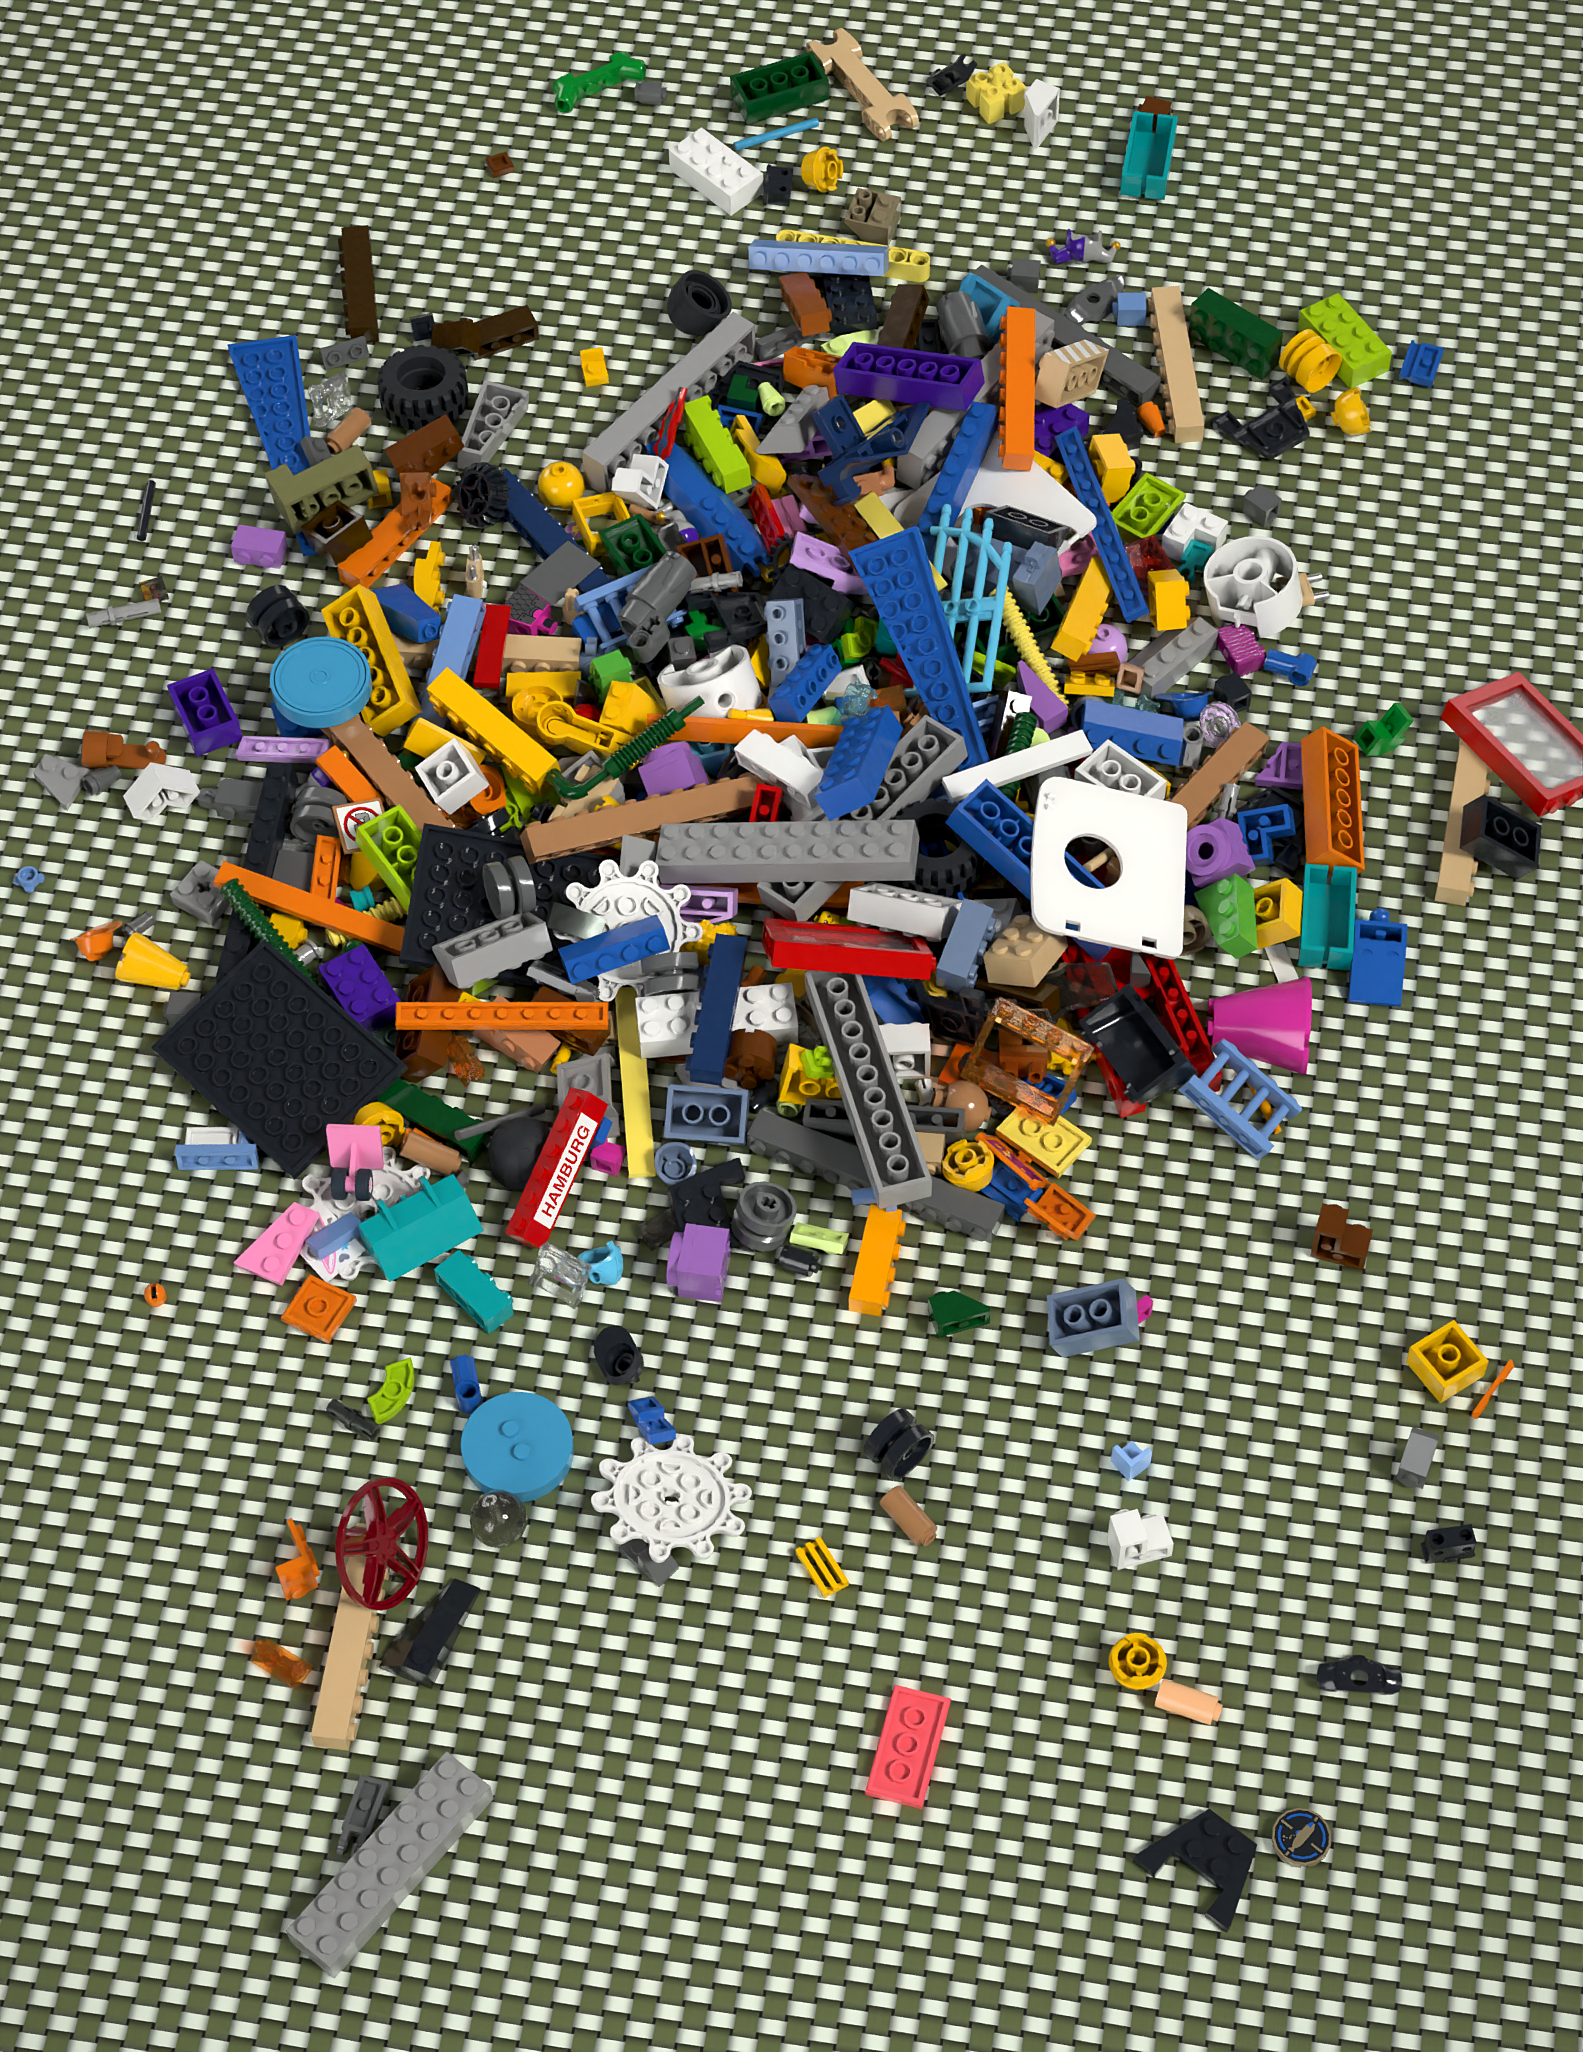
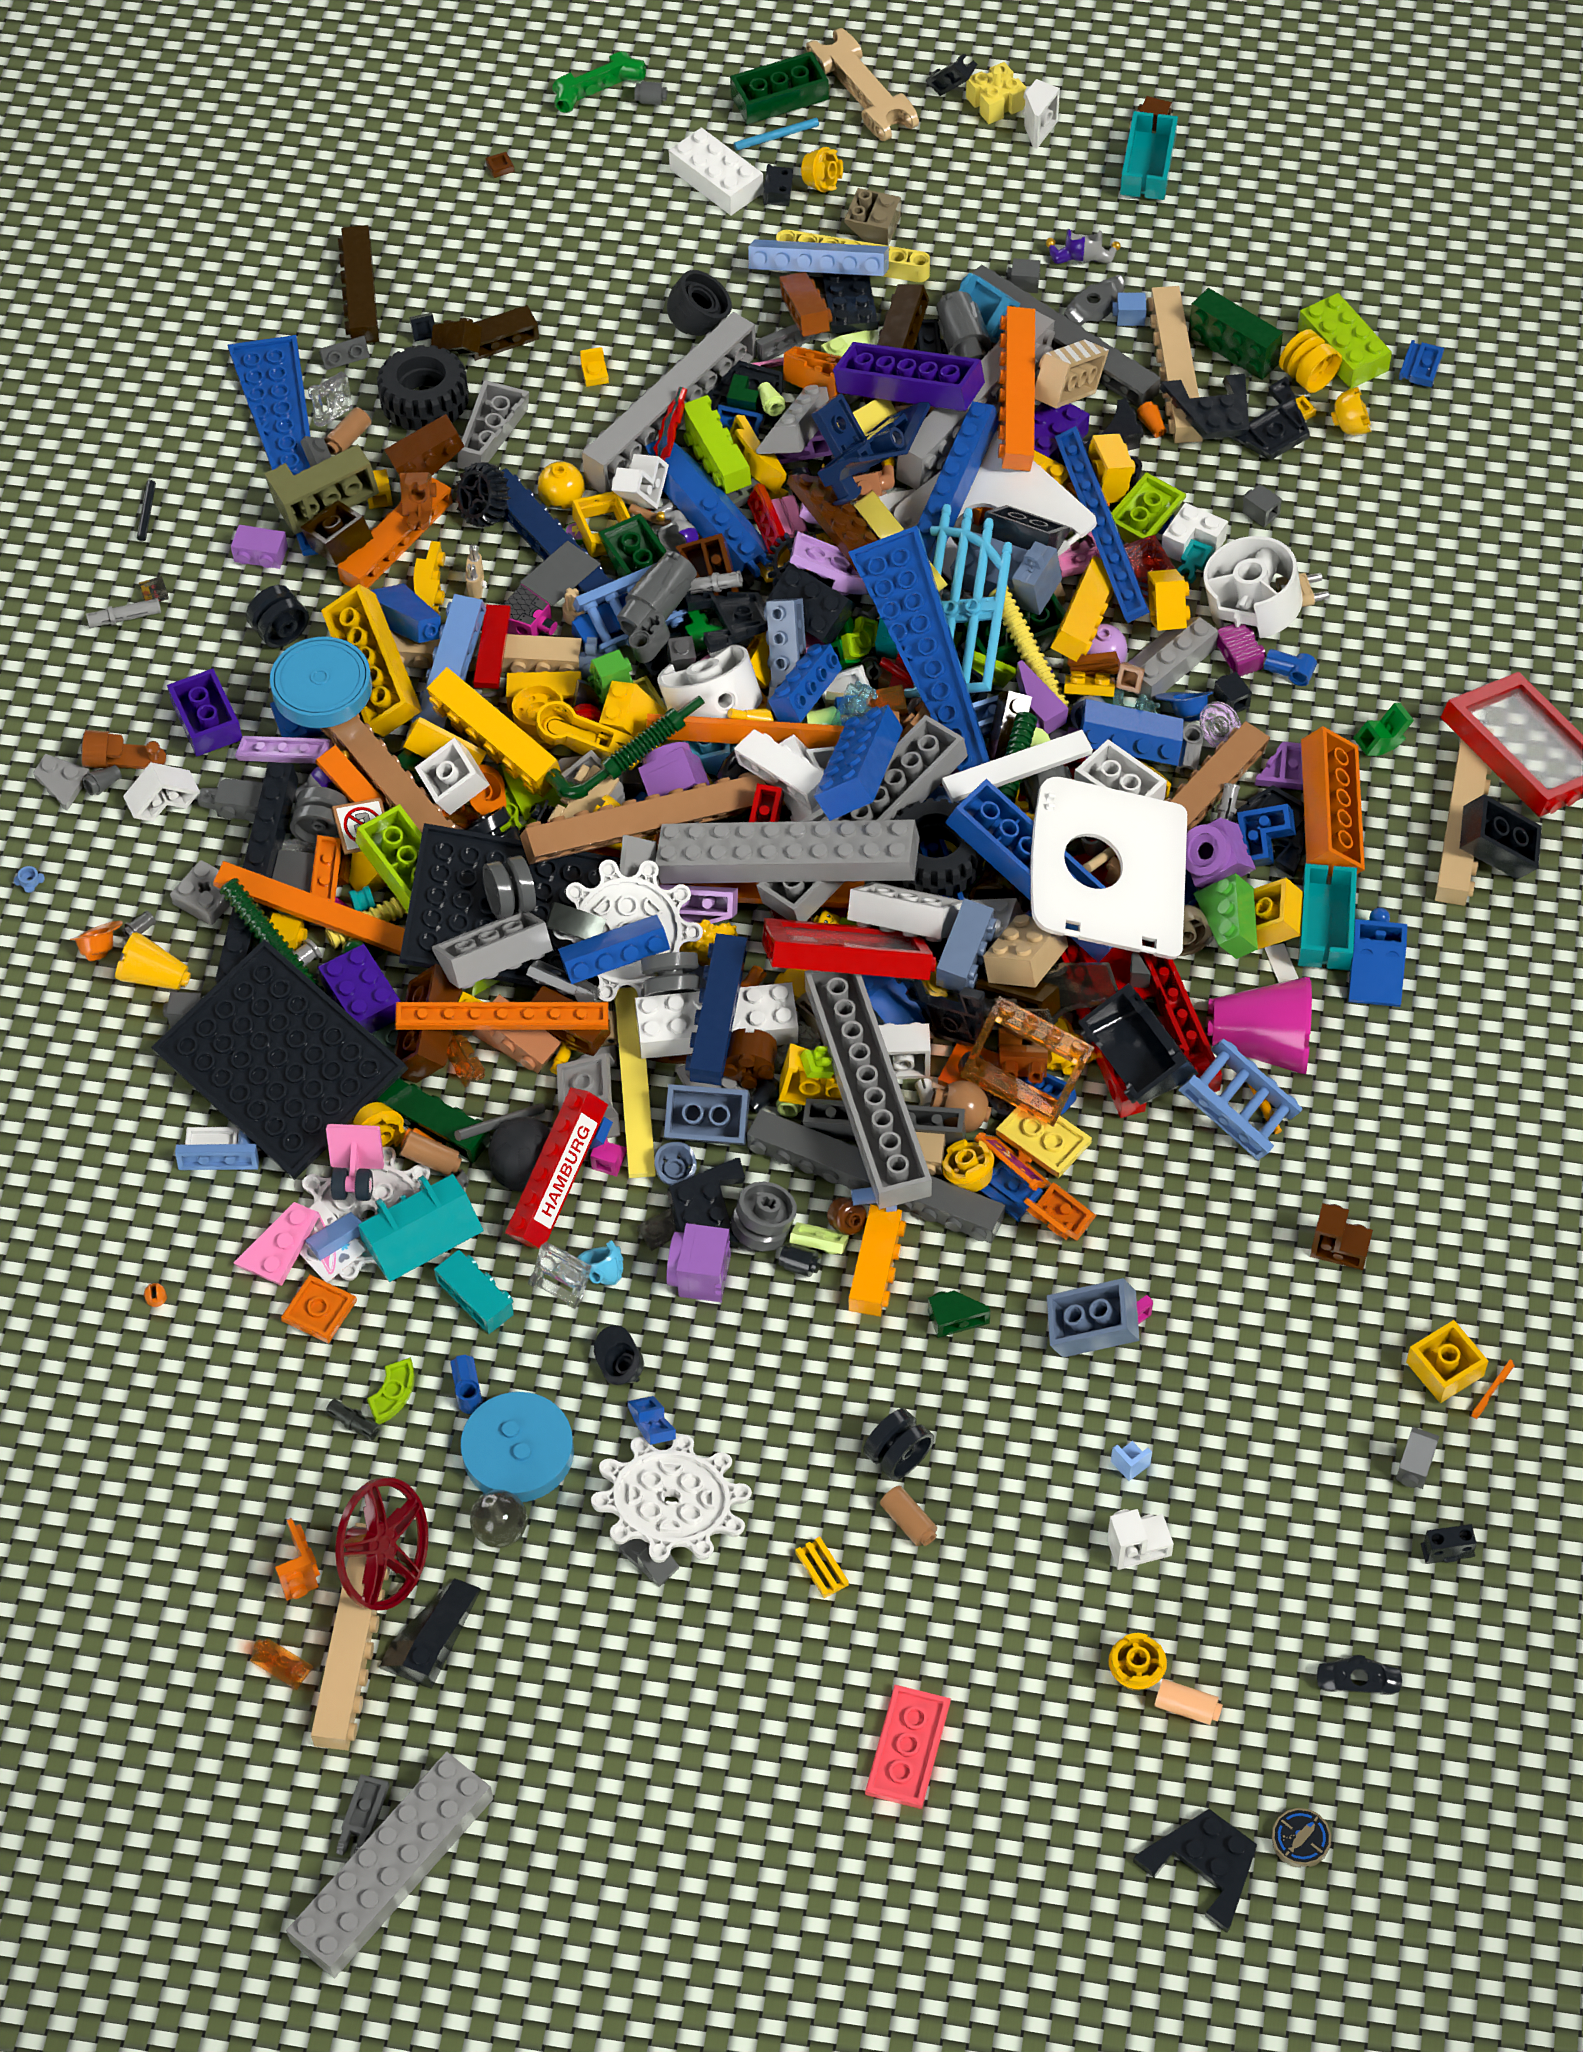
none -> reddish brown head [827,1197,867,1235]
none -> black wing [1159,374,1249,439]

